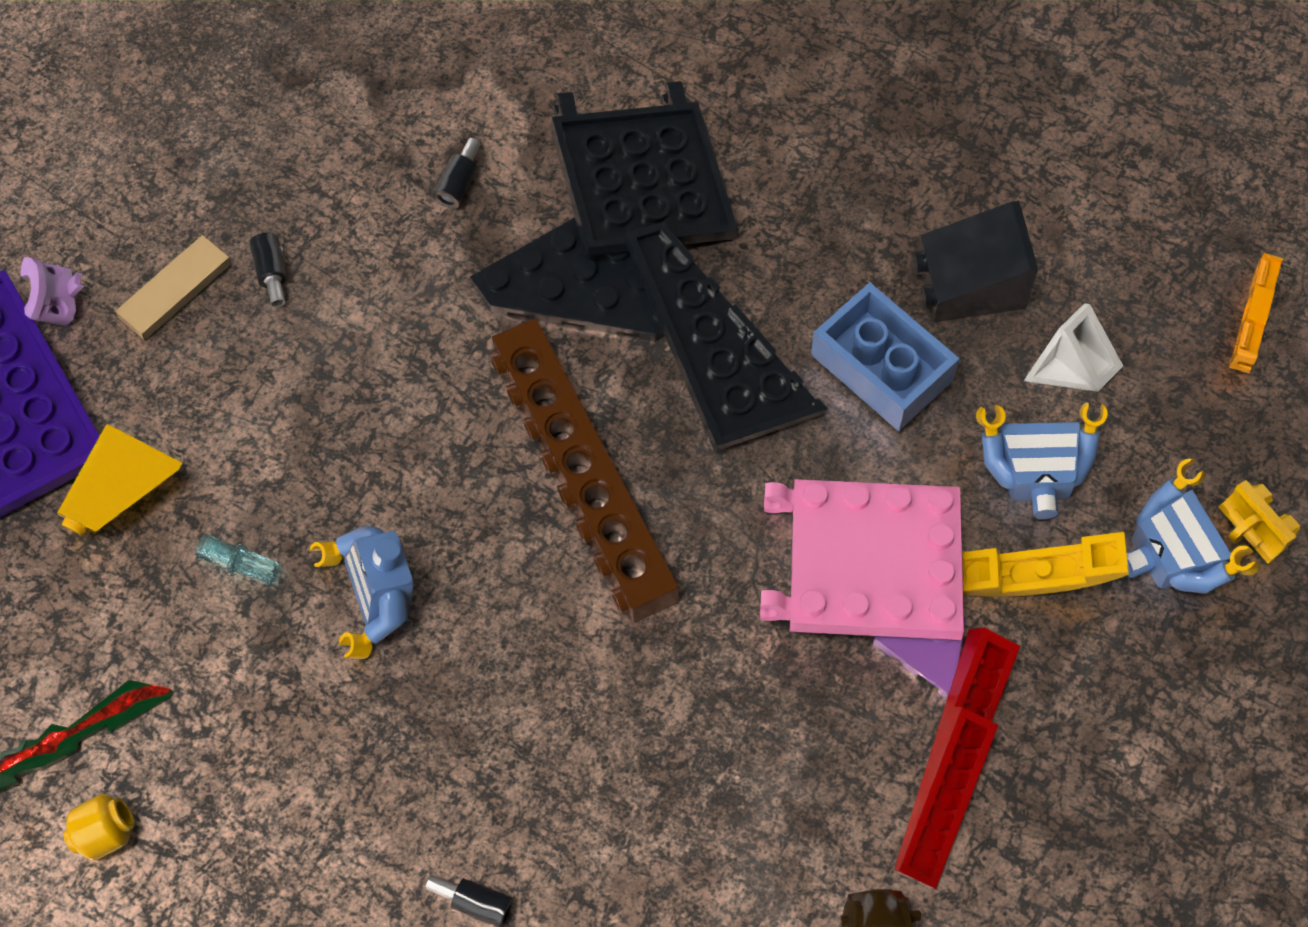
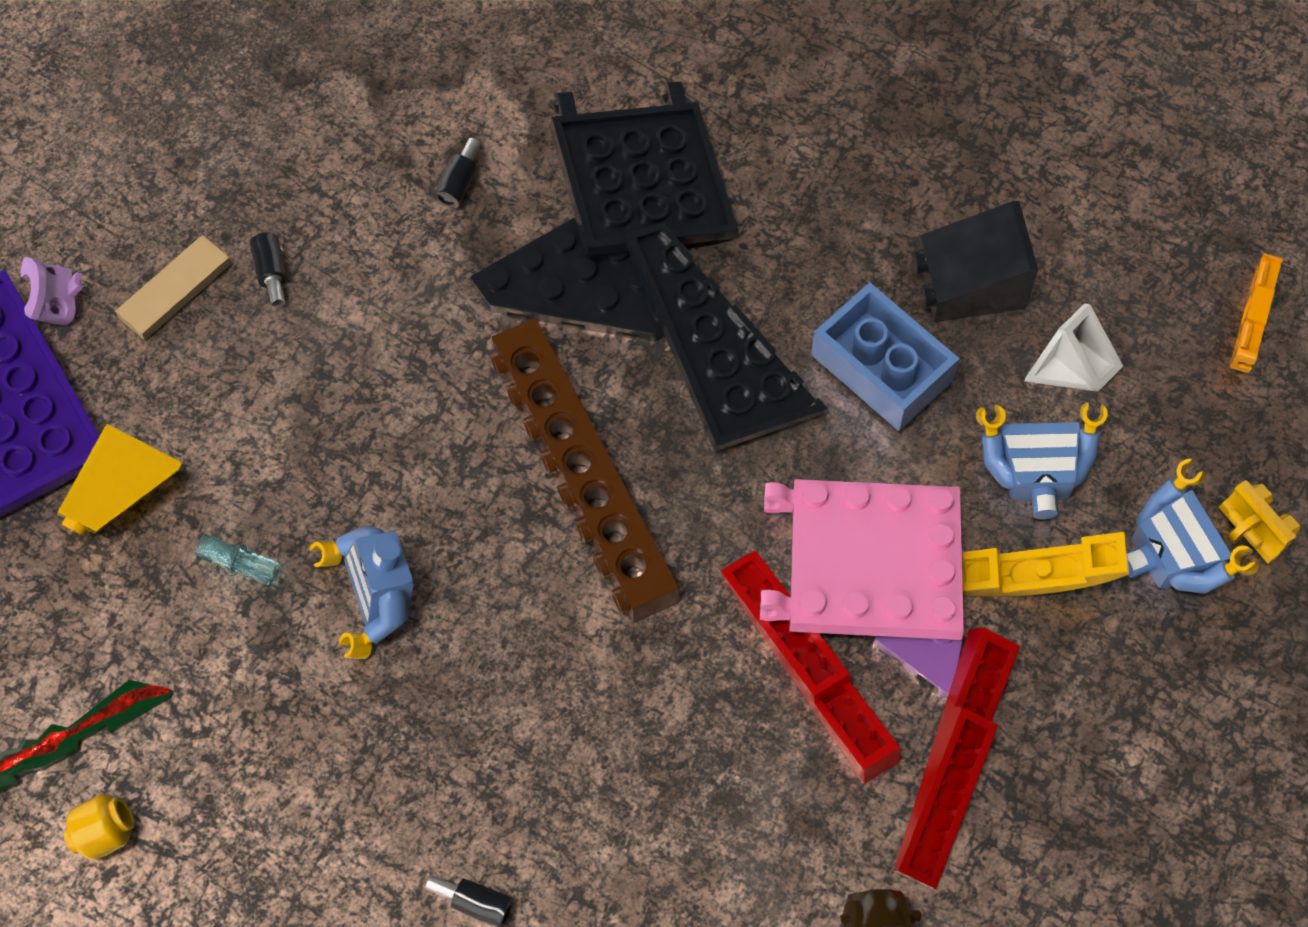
none -> red slope [720,550,900,784]

